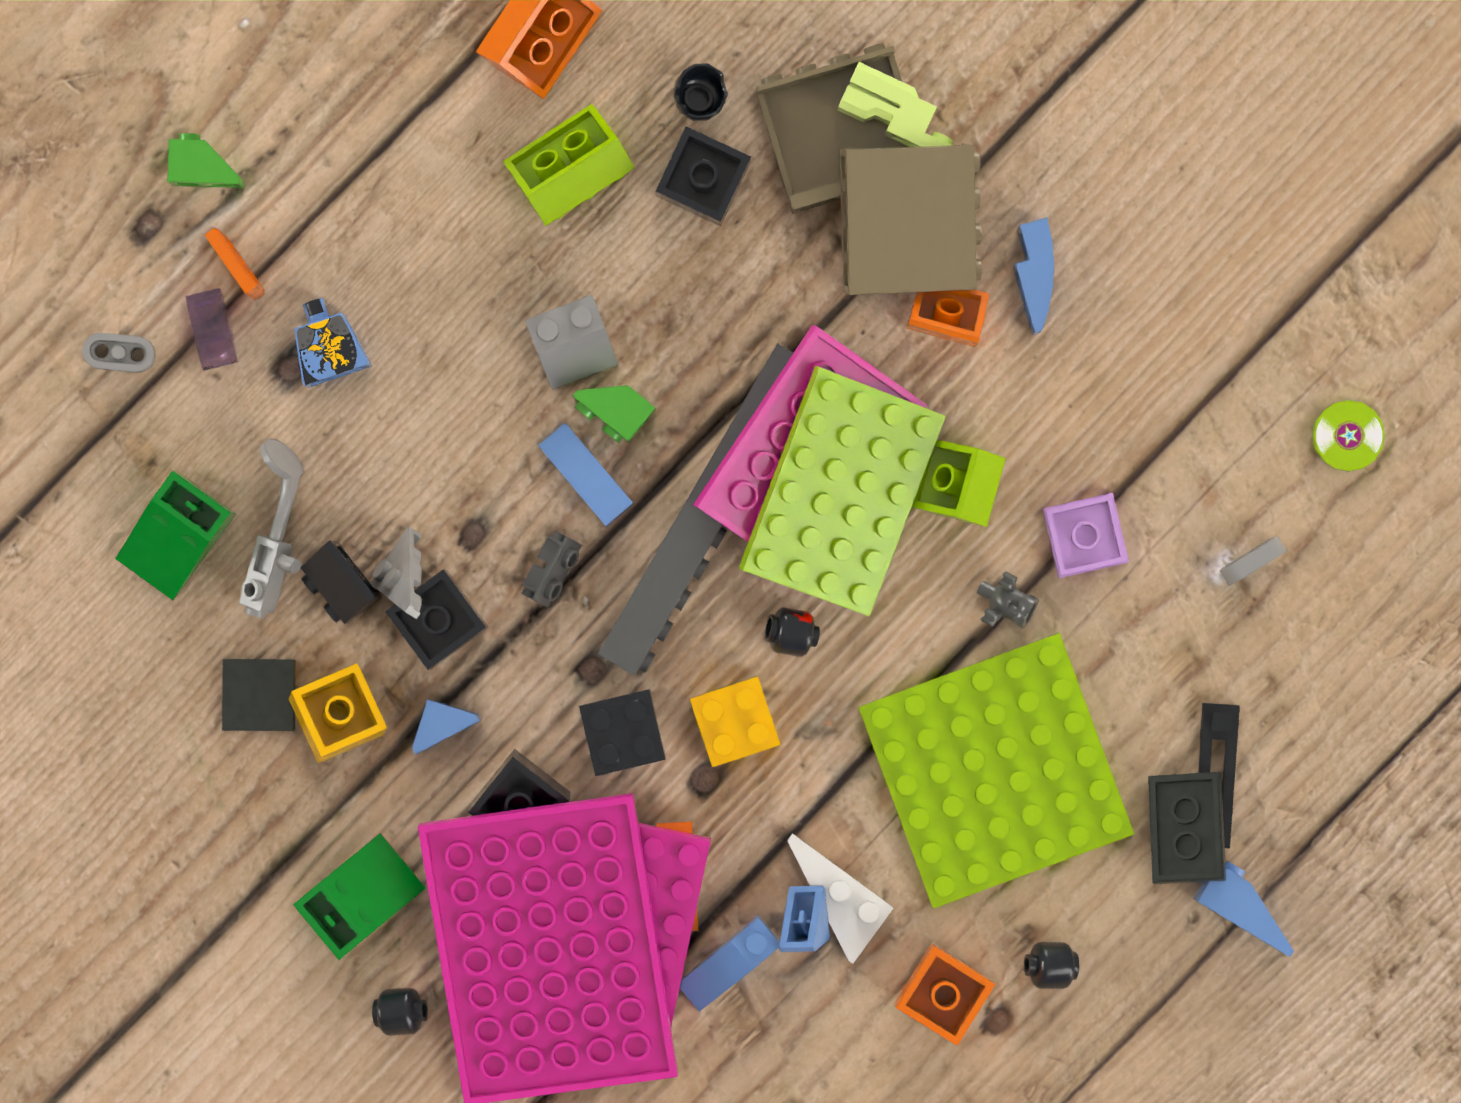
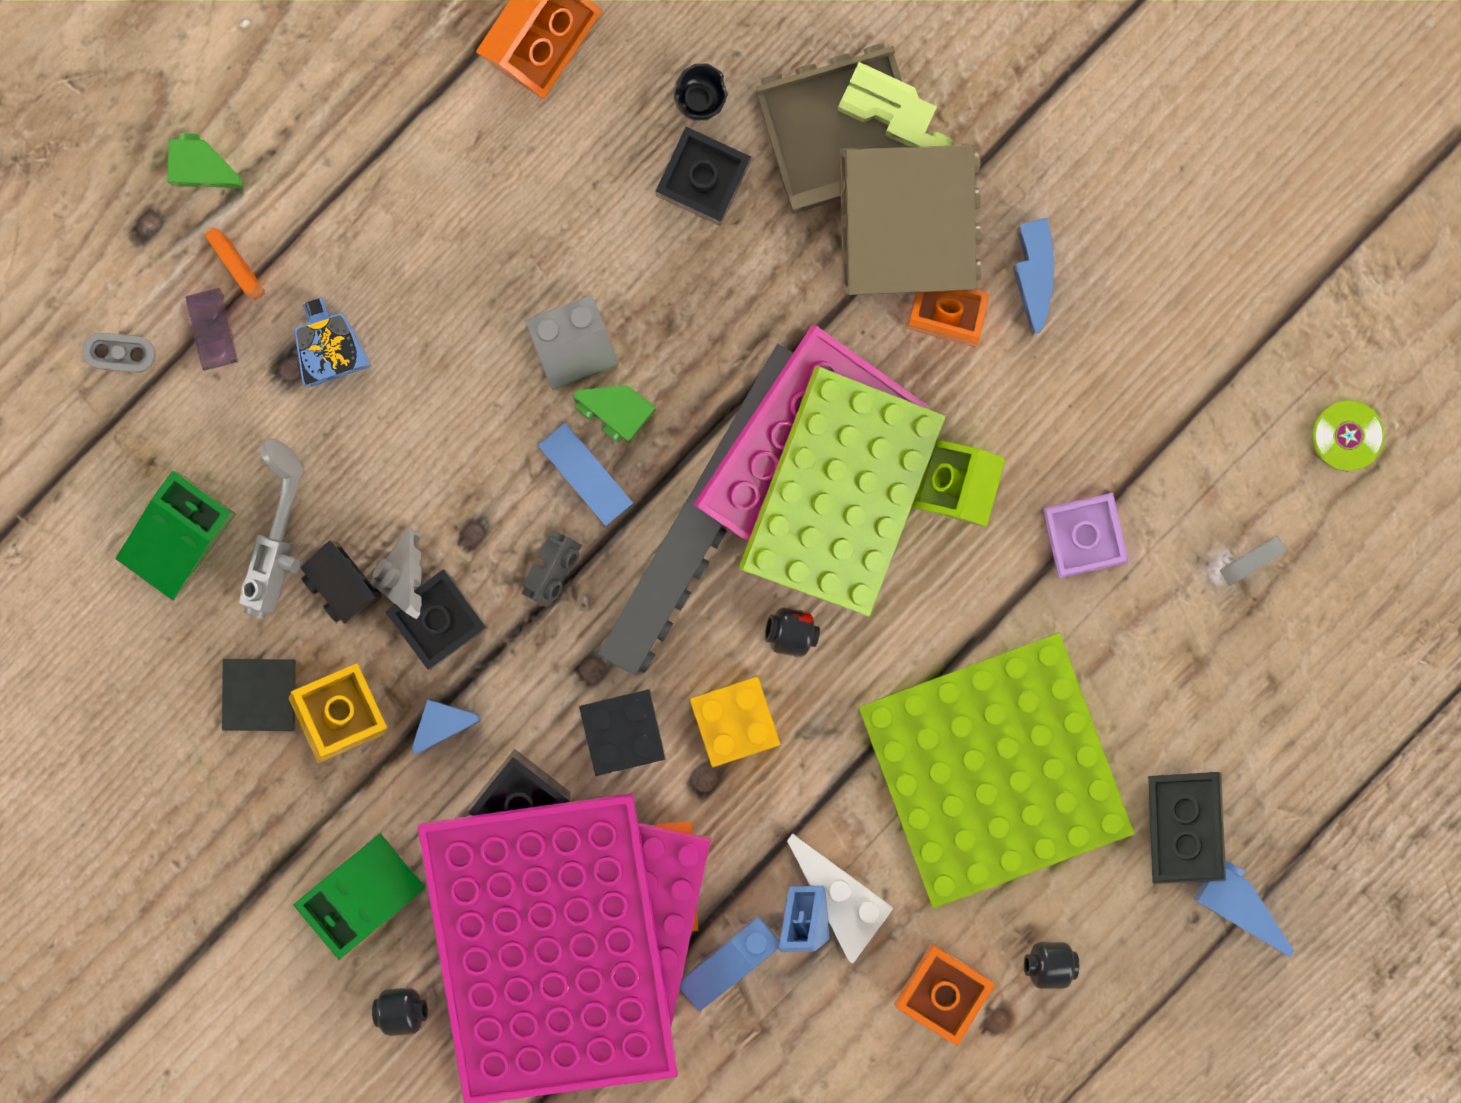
lime slope [503,104,635,226] -> none
dark grey piece [977,572,1039,629] -> none
black container [1198,703,1240,848] -> none

